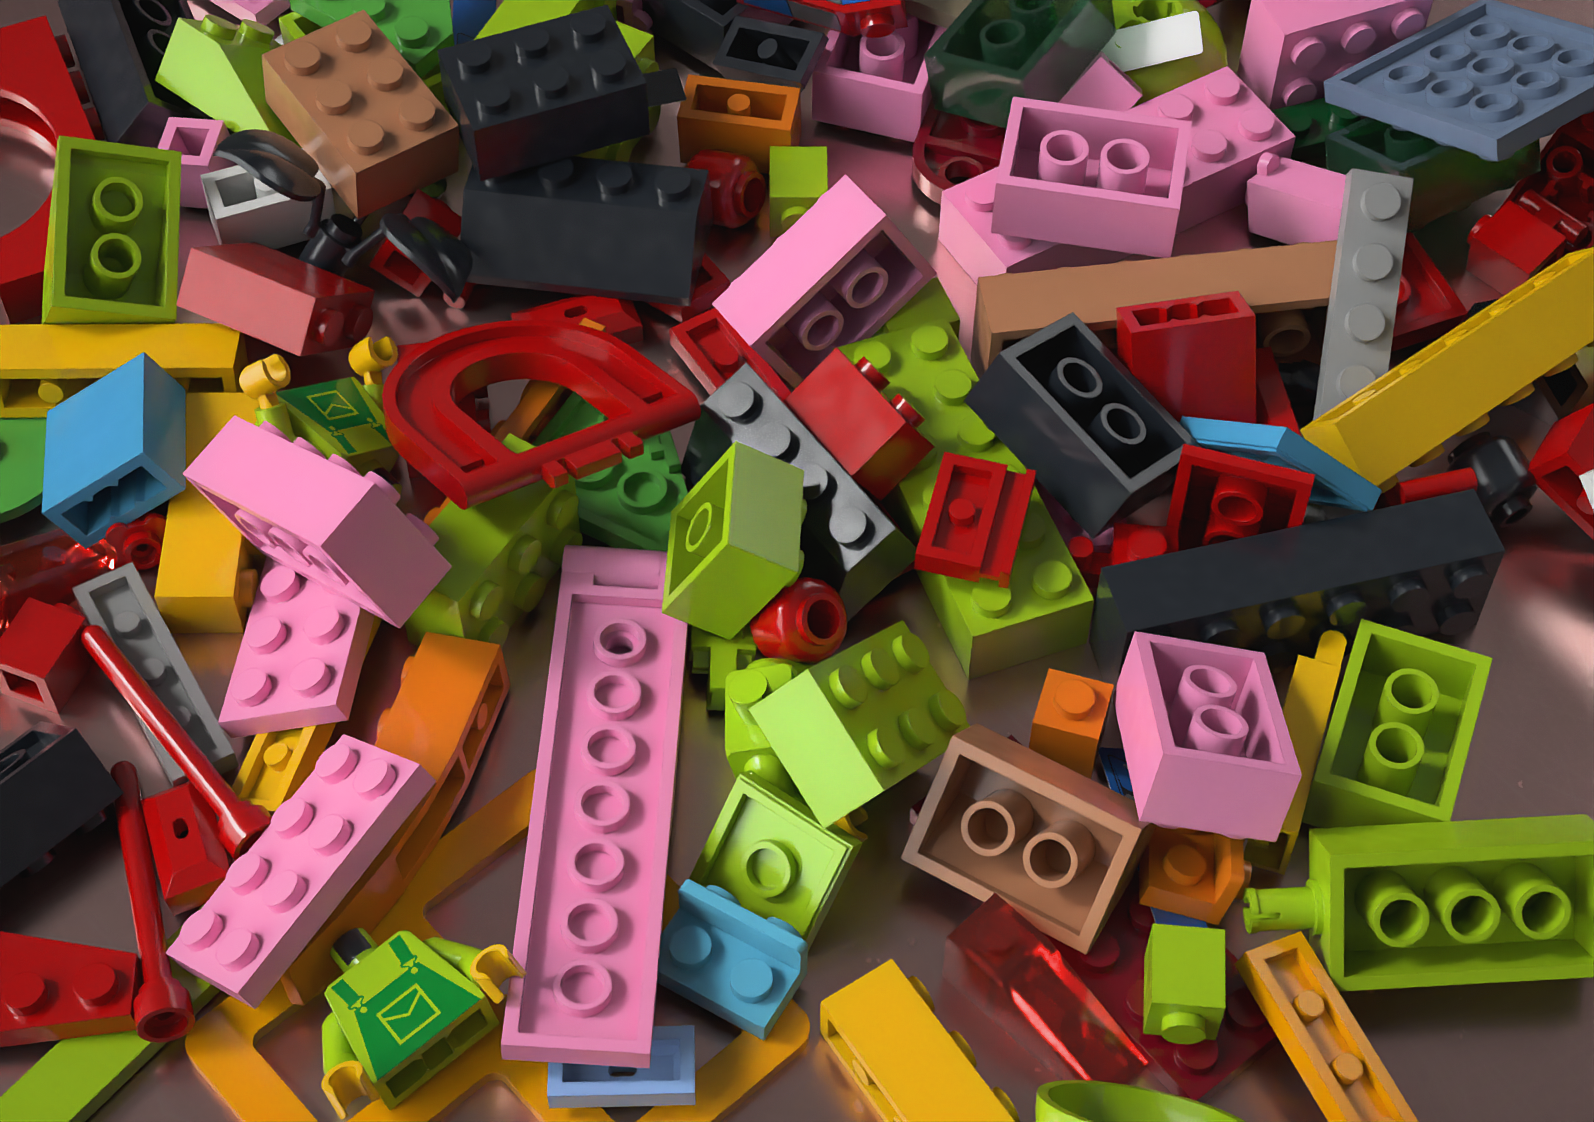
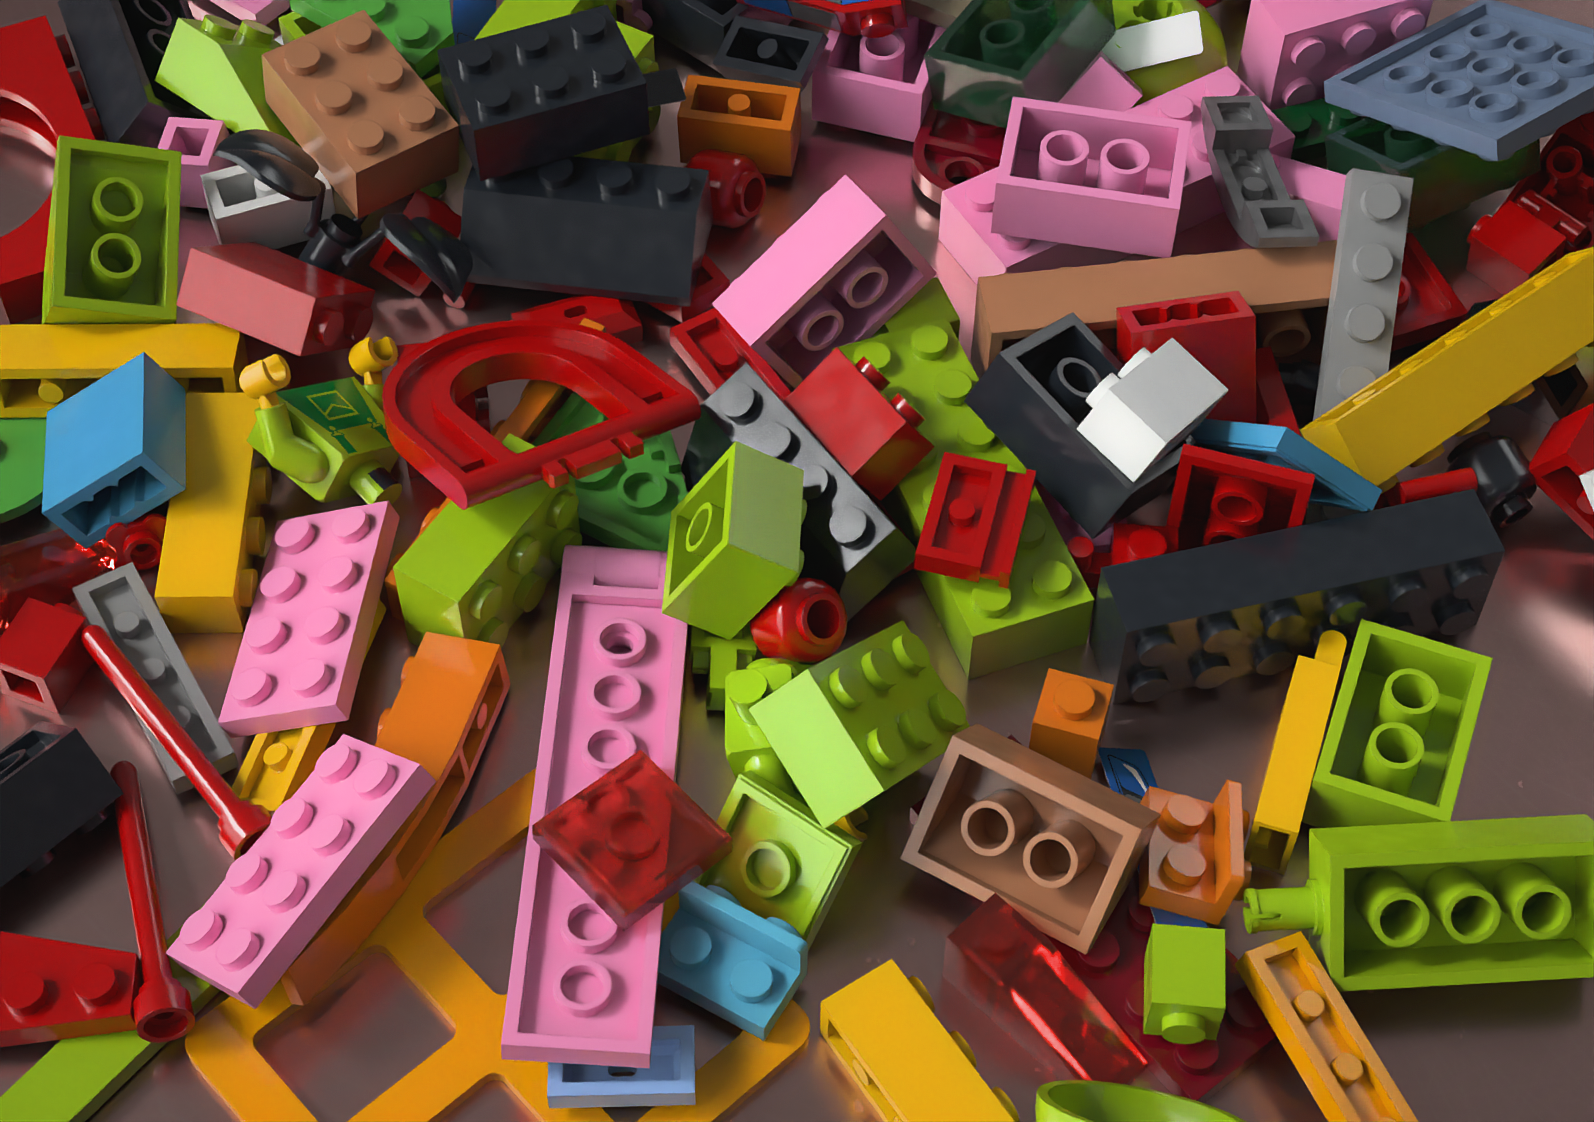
red piece [140,781,233,916] -> none
bright pink brick [183,415,452,628] -> none
torso [321,928,527,1120] -> none
lime brick [770,146,828,237] -> none
bright pink brick [1113,631,1302,842] -> none
none -> clear red tile [532,750,733,931]
none -> white brick [1077,338,1229,483]
none -> flat silver slope [1201,95,1320,248]

